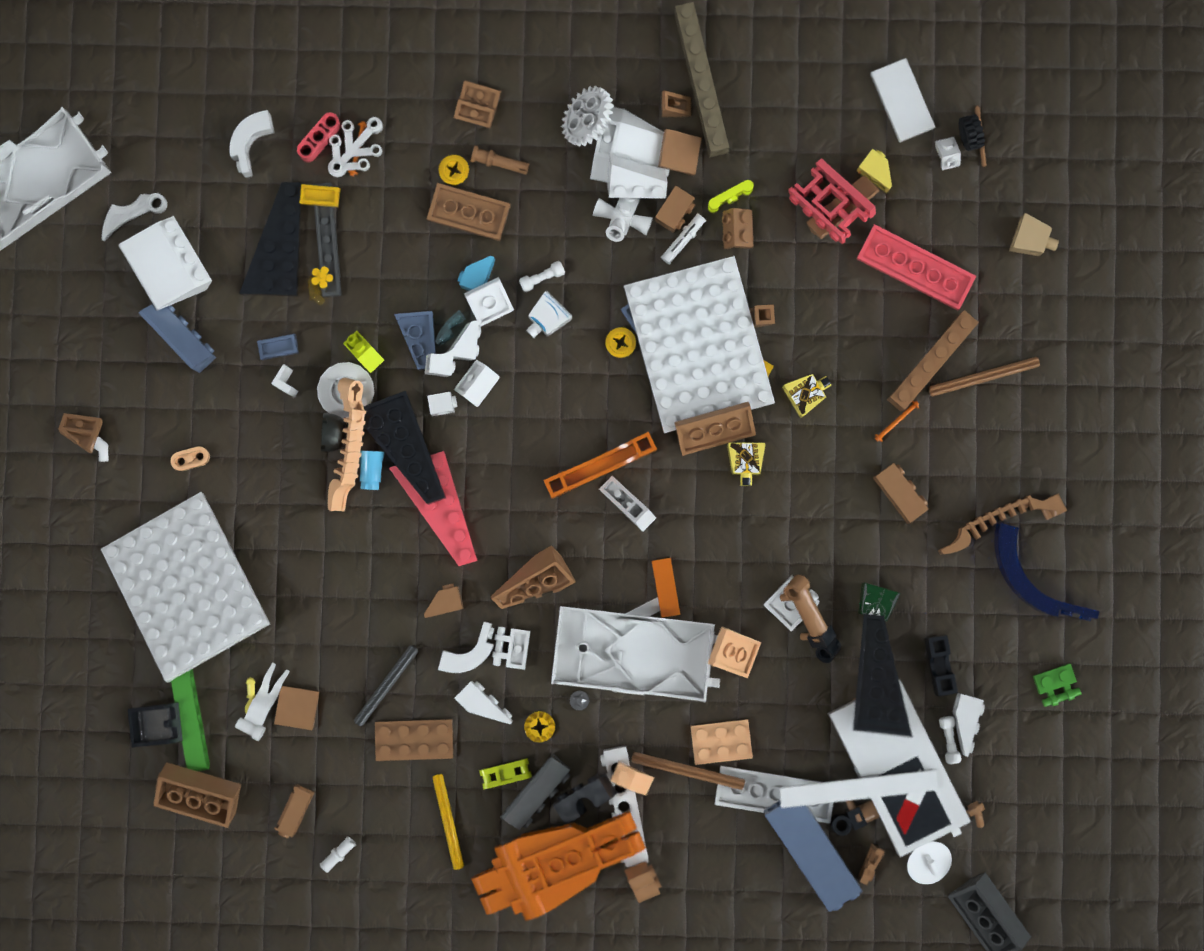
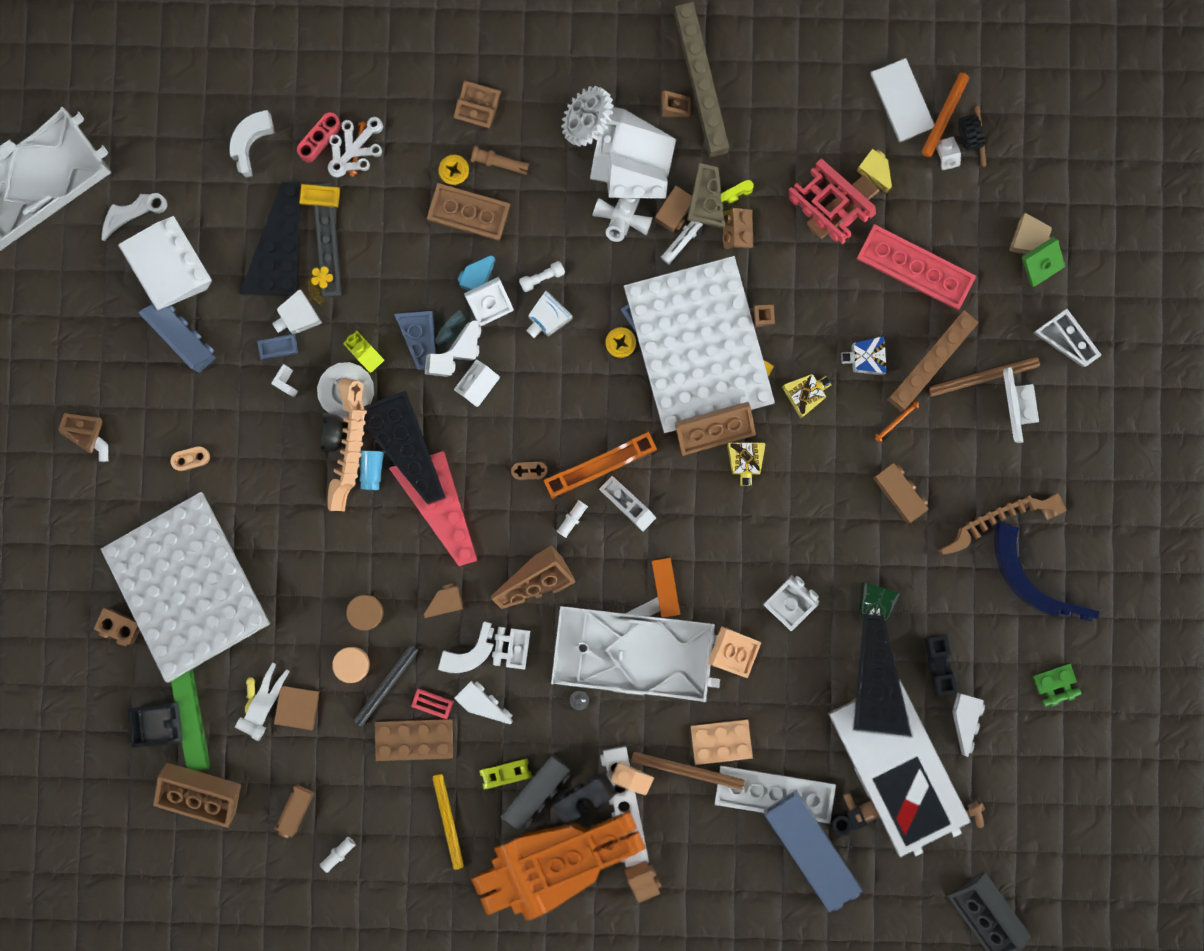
white brick [428,392,457,416] -> none
yellow gear [524,711,555,743] -> none
medium nougat tile [658,129,701,176] -> none
white tile [779,770,938,808] -> none
medium nougat piece [780,575,842,663] -> none
medium nougat wing [857,843,885,885] -> none
white shield [907,842,952,884] -> none
white piece [939,716,961,764] -> none
none -> medium nougat brick [94,608,140,646]
none -> white torso [272,290,322,334]
none -> light nougat head [332,647,370,683]
none -> medium nougat head [346,595,384,631]
none -> coral tile [411,688,454,719]
none -> medium nougat beam [511,462,548,480]
none -> white pin [557,500,588,538]
none -> dark tan wing [687,163,725,228]
none -> torso [841,337,886,375]
none -> orange axle [921,73,969,157]
none -> white plate [1003,368,1039,443]
none -> bright green plate [1022,237,1065,287]
none -> white wedge [1033,309,1101,367]

